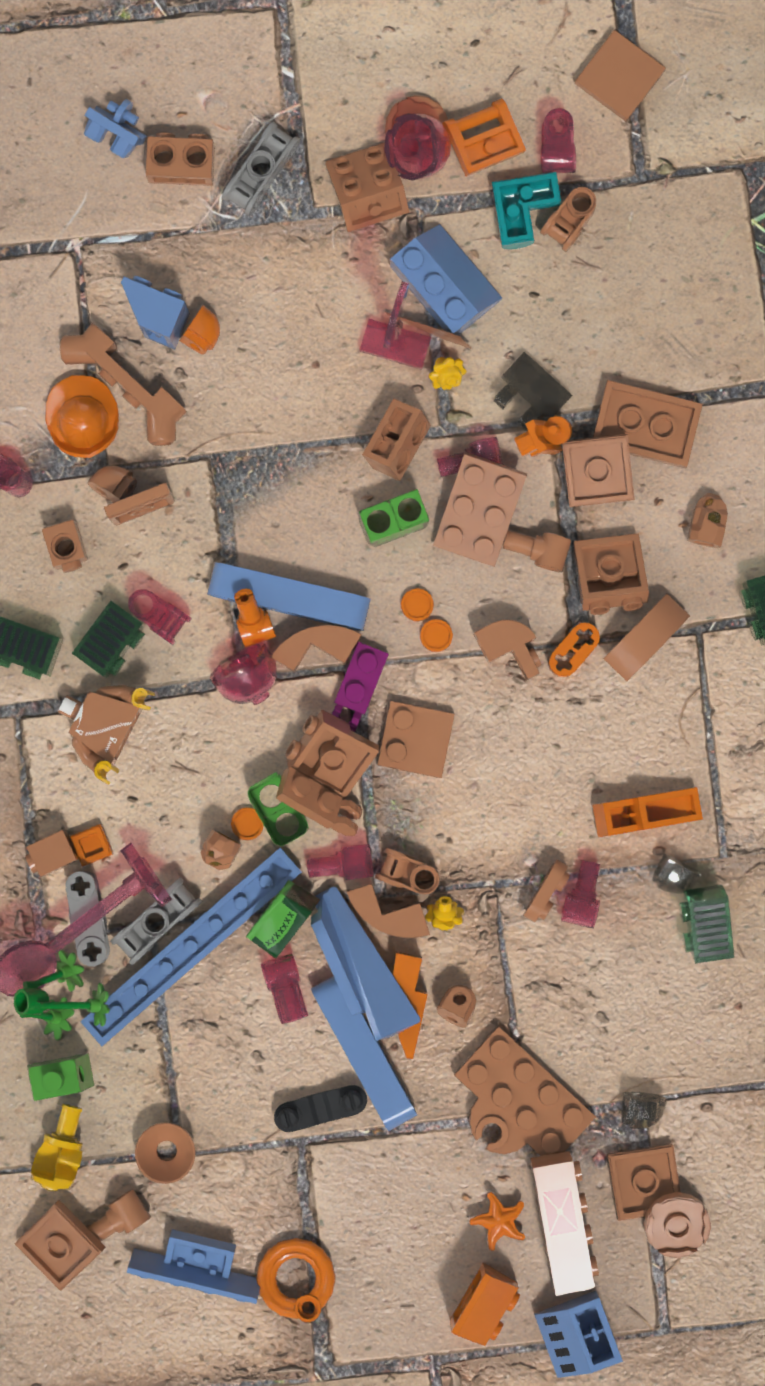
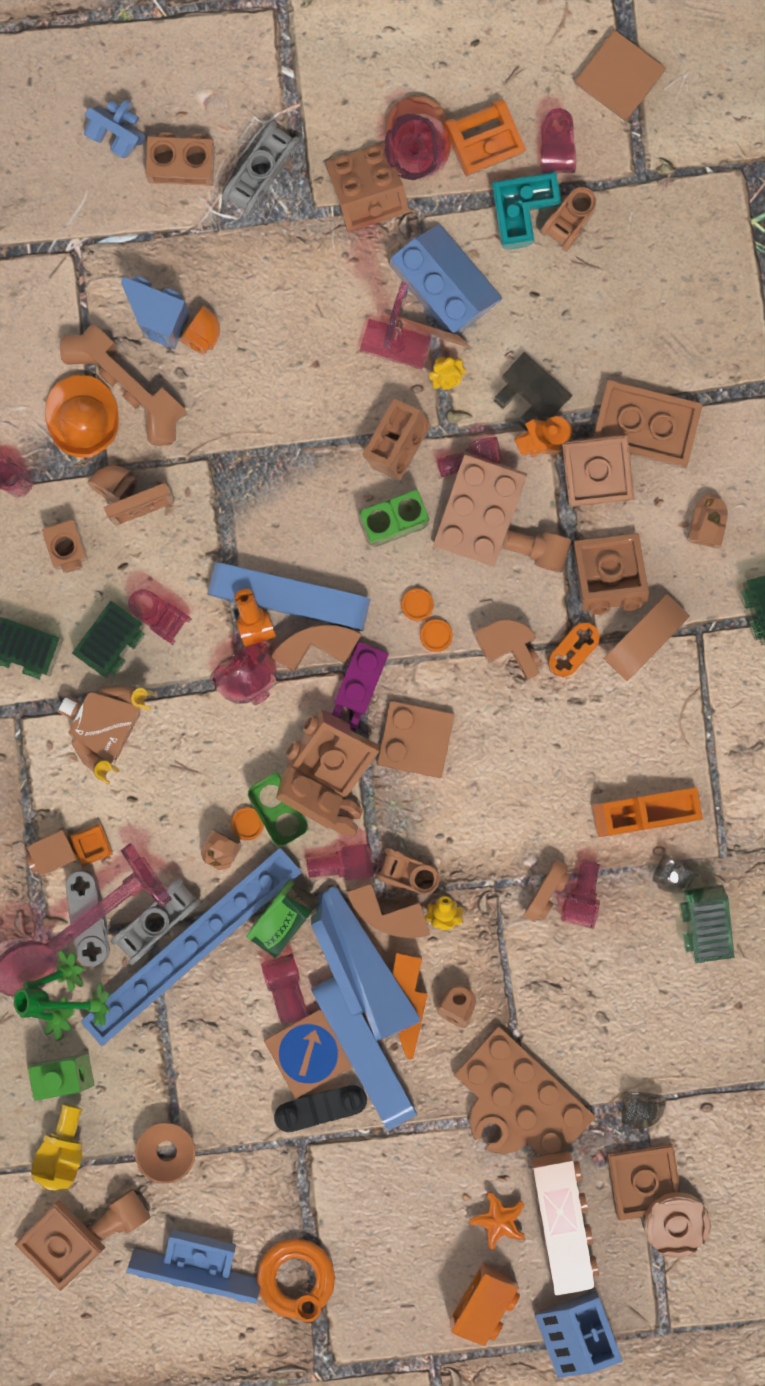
none -> tile [264,1009,352,1099]

